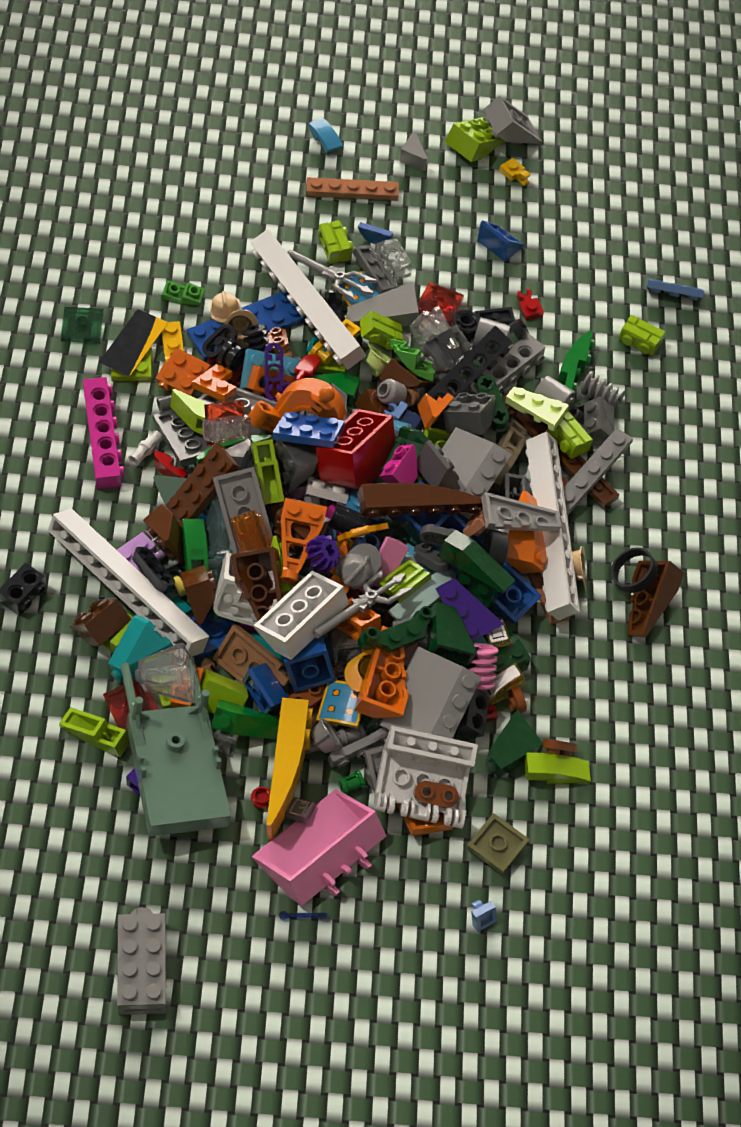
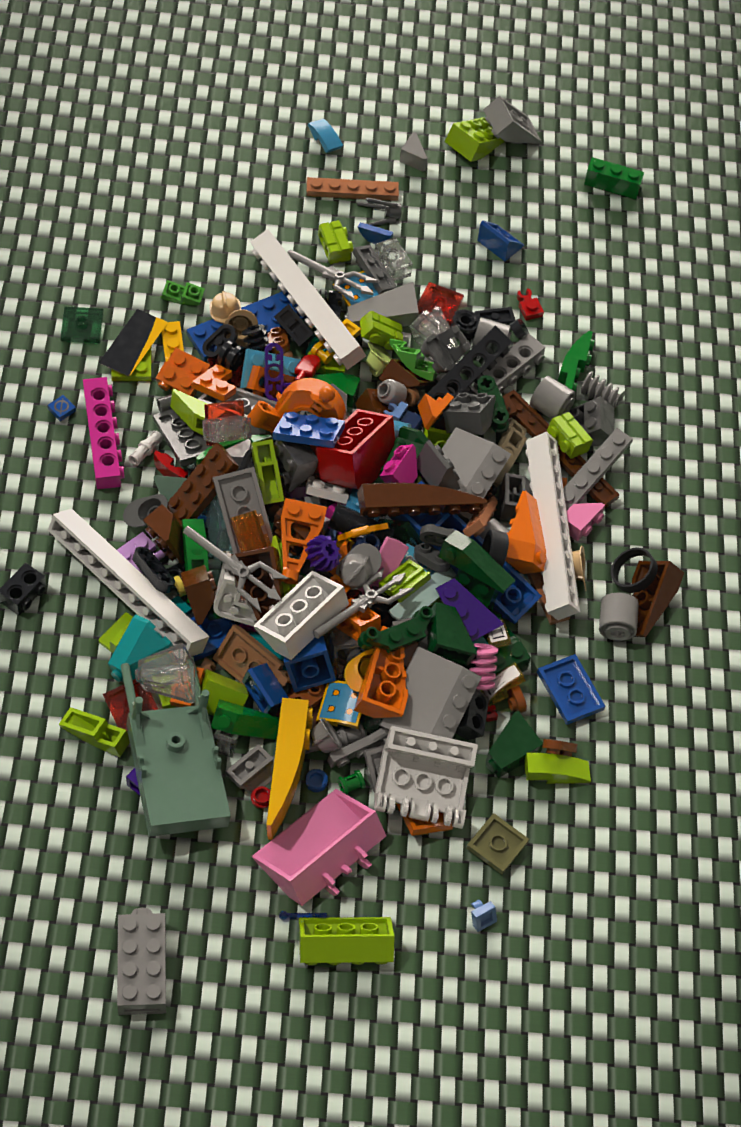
reddish brown slope [69,598,131,646] -> none
dark grey tile [285,797,315,823] -> none
dark orange plate [413,781,459,808] -> none
light grey wing [481,492,561,532] -> none
yellow plate [499,158,530,186] -> none
yellowish green wing [505,387,569,431] -> none
lime brick [619,315,665,356] -> none
medium blue plate [646,278,705,300] -> none
none -> blue tile [47,395,76,422]
none -> dark grey piece [123,494,168,527]
none -> light grey piece [183,526,289,613]
none -> light grey slope [225,744,274,792]
none -> black brick [274,304,316,348]
none -> lime slope [299,917,394,965]
none -> blue tile [305,769,328,792]
none -> dark grey plant [357,198,401,226]
none -> blue plate [537,654,605,725]
none -> bright pink slope [566,503,605,541]
none -> green brick [584,157,644,200]
none -> light grey piece [599,593,639,641]

